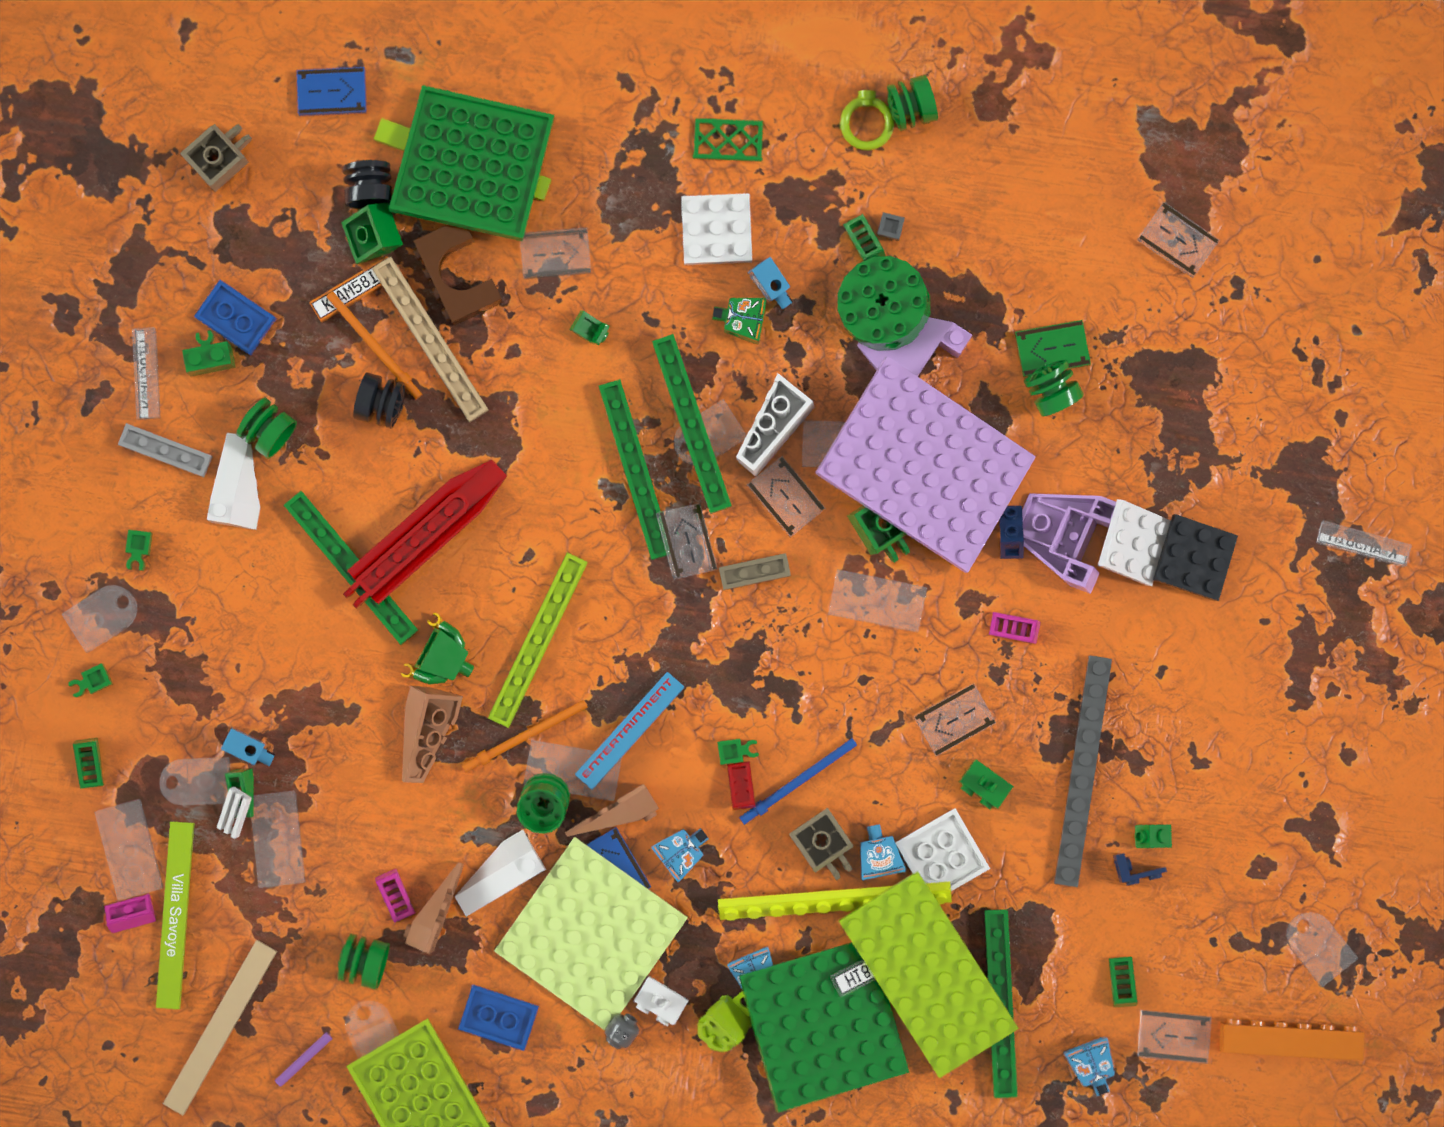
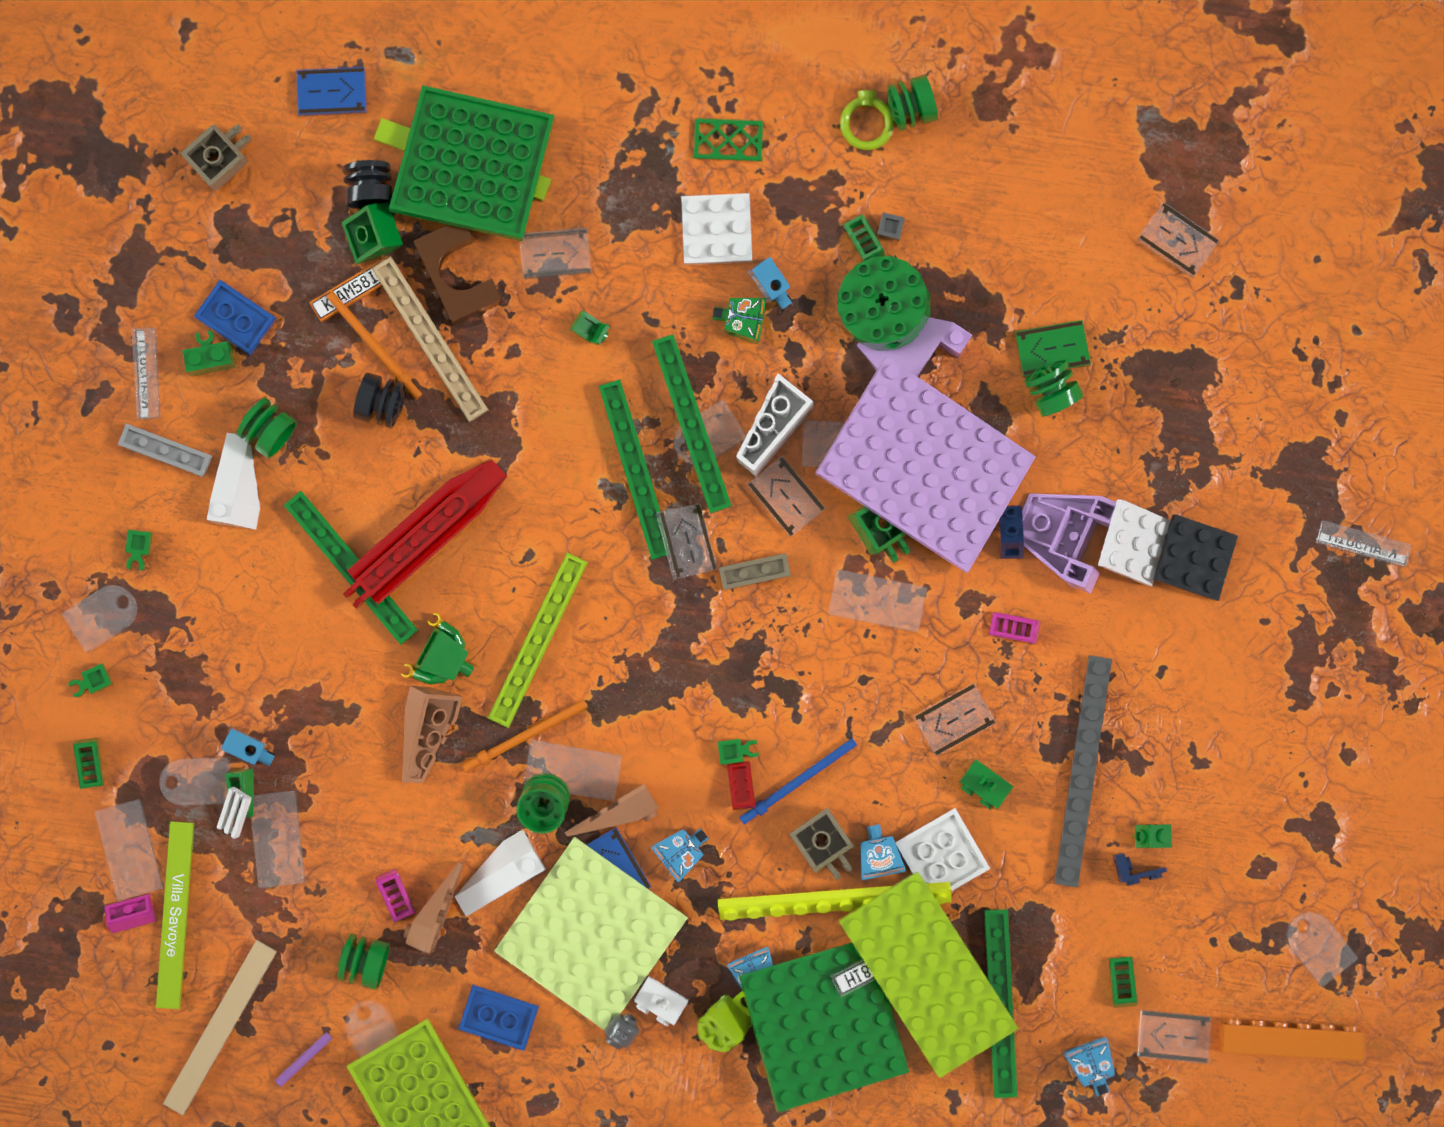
dark azure tile [575,672,685,790] -> none

